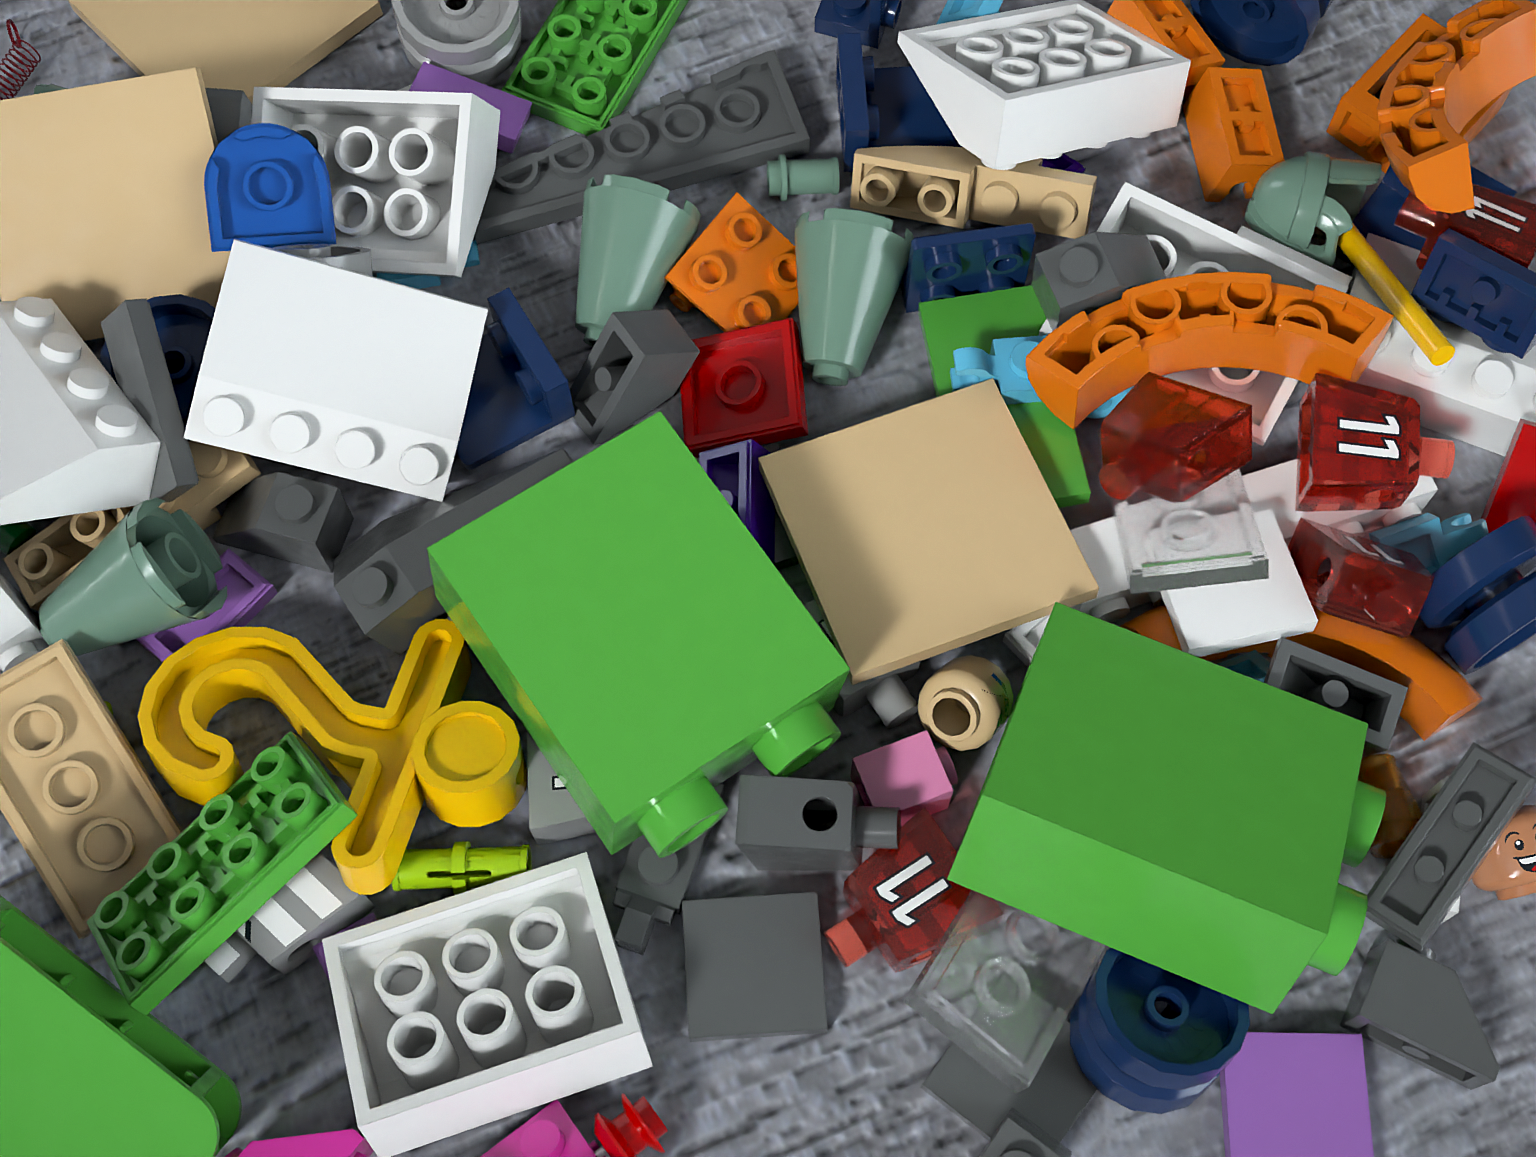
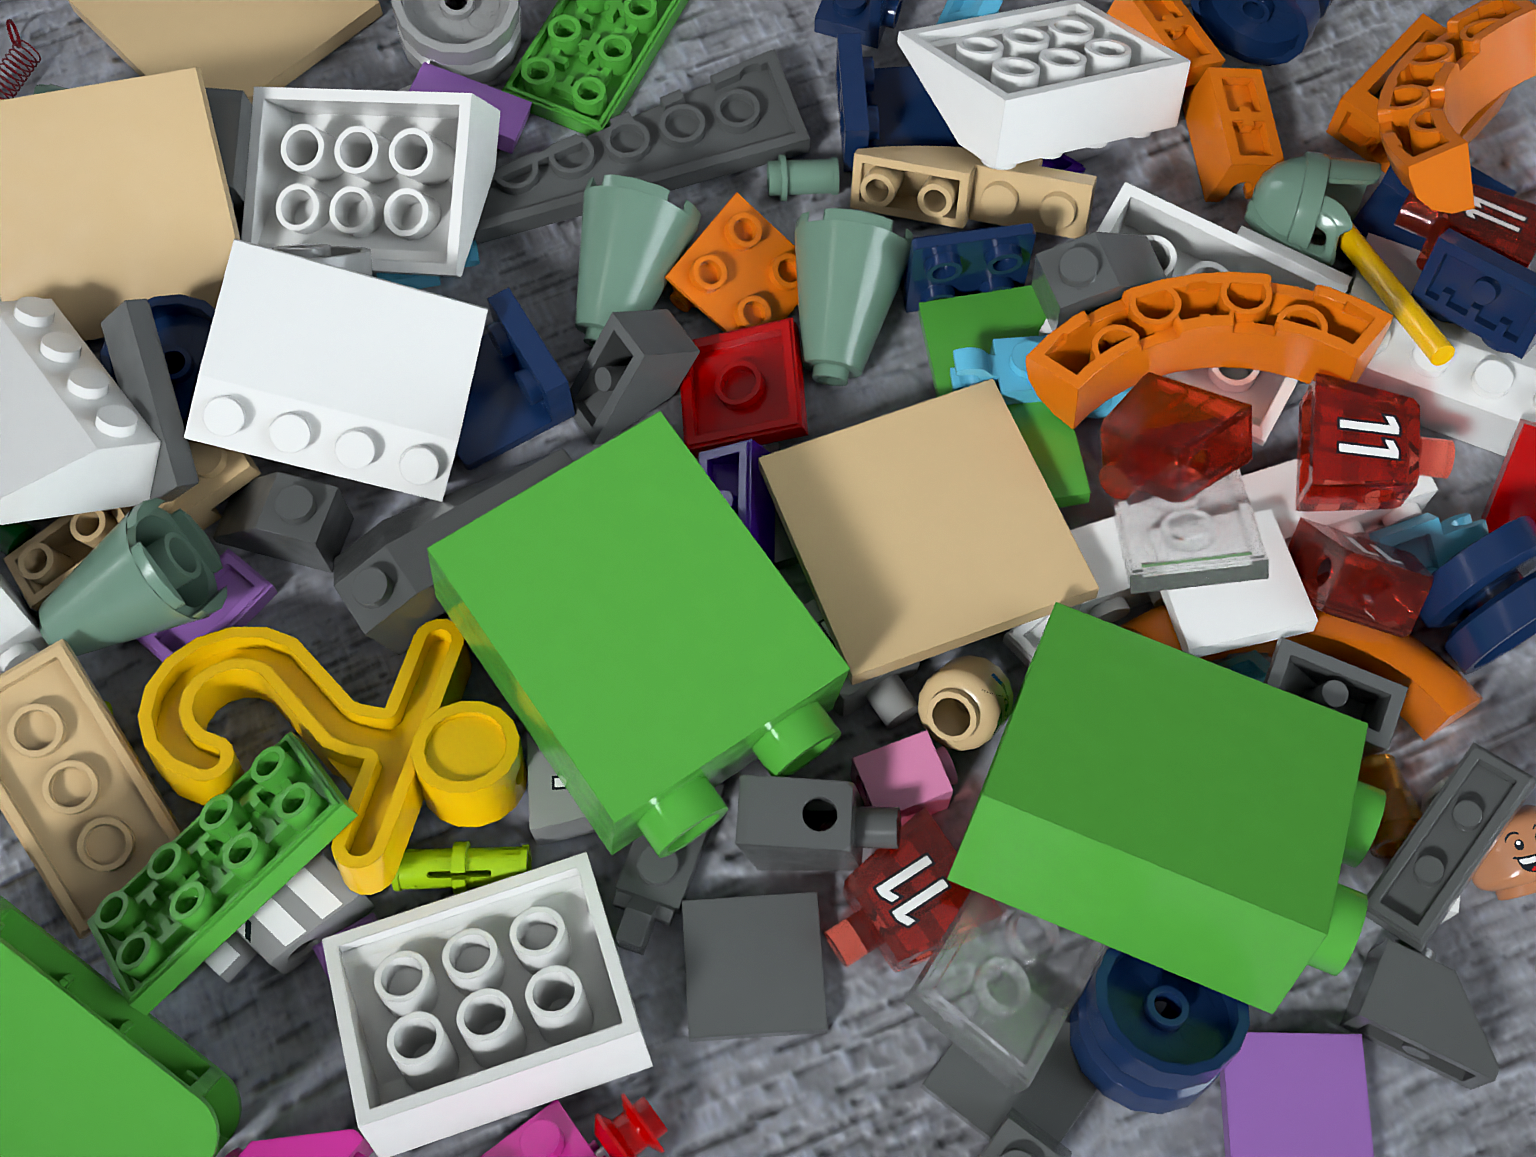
blue tile [204,123,337,252] -> none

